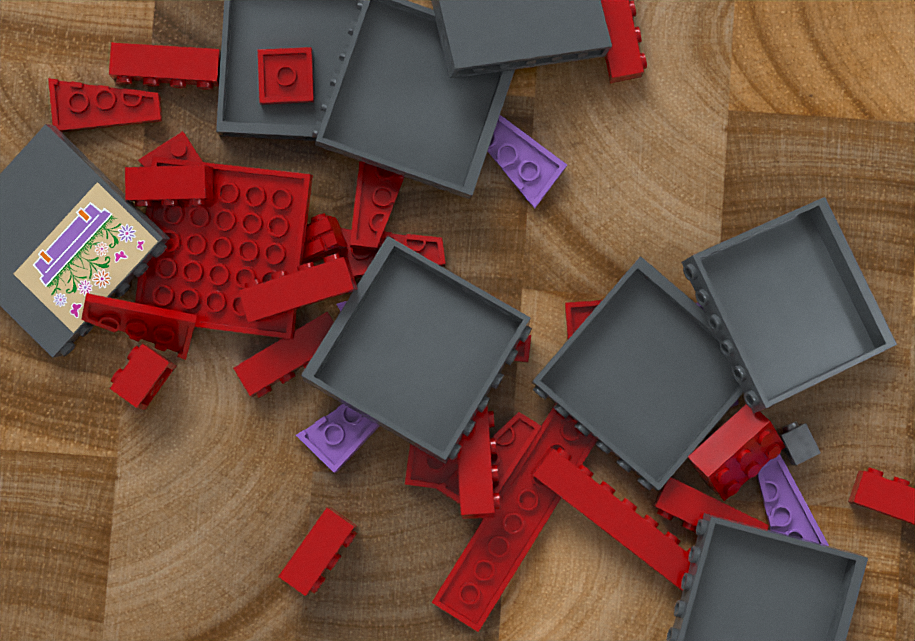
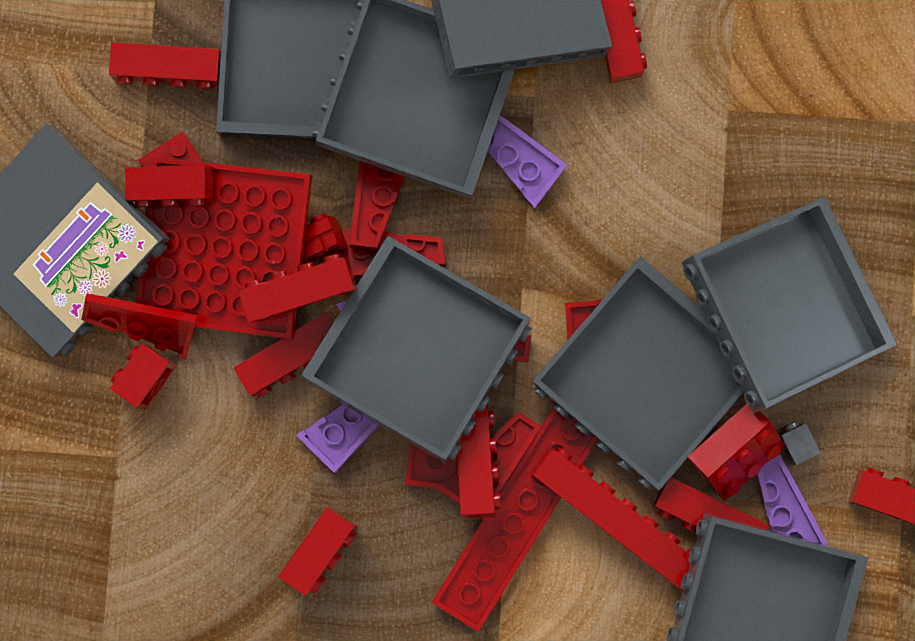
red wing [48,78,162,132] -> none
red plate [258,47,314,105] -> none

